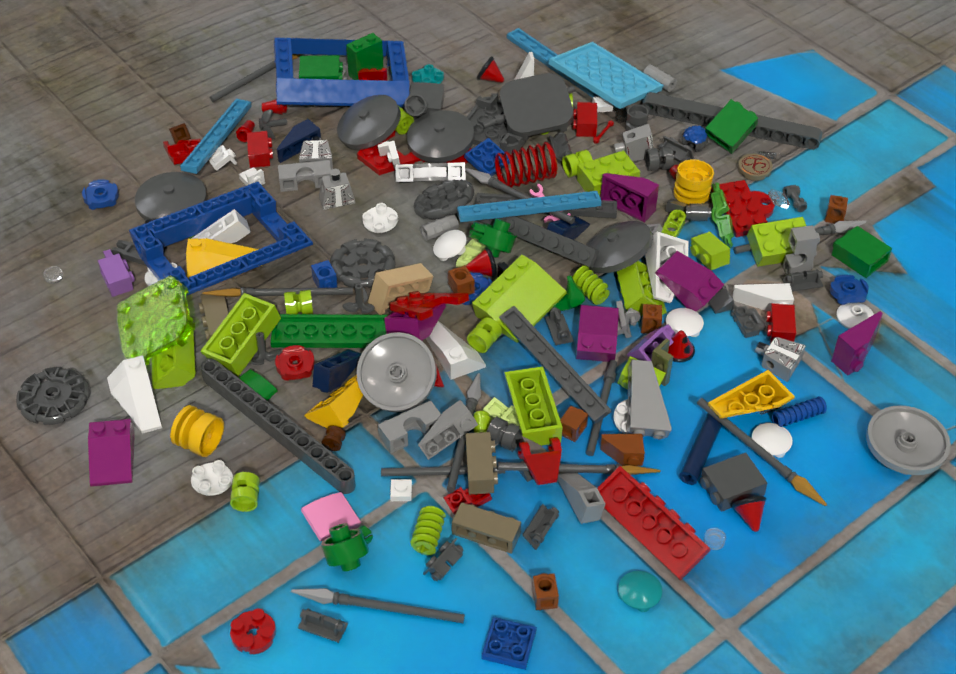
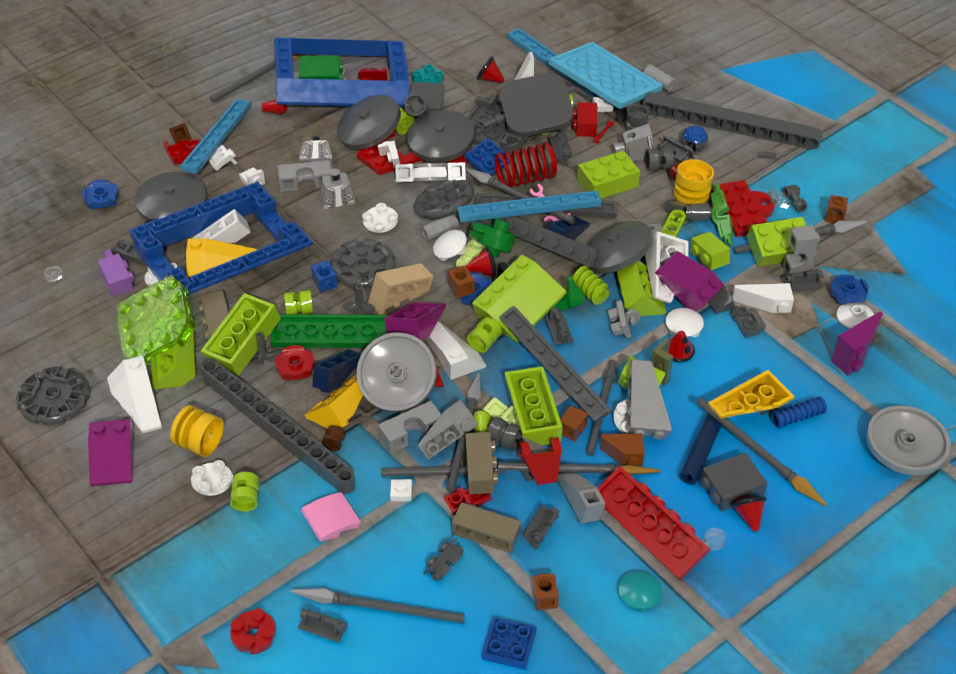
dark grey piece [202,287,353,297] -> none
red cone [236,120,255,142] -> none
green slope [239,369,278,401] -> none
red brick [247,131,273,168] -> none
dark grey plant [259,110,287,139] -> none
dark blue slope [277,119,321,163] -> none
green piece [321,523,373,571] -> none
green brick [346,33,384,80] -> none
red wing [390,291,469,321] -> none
lime piece [410,506,446,555] -> none
lime wheel [562,150,593,177] -> none
magenta slope [576,305,619,362] -> none
magenta slope [600,173,659,223] -> none
medium lavender hinge [626,324,675,361] -> none
dark orange brick [641,304,662,334] -> none
green brick [705,99,758,154] -> none
dark tan tile [738,154,773,181] -> none
white dish [752,423,792,458] -> none
light grey torso [755,337,806,382] -> none
red brick [766,303,796,344] -> none
green brick [832,226,892,278] -> none

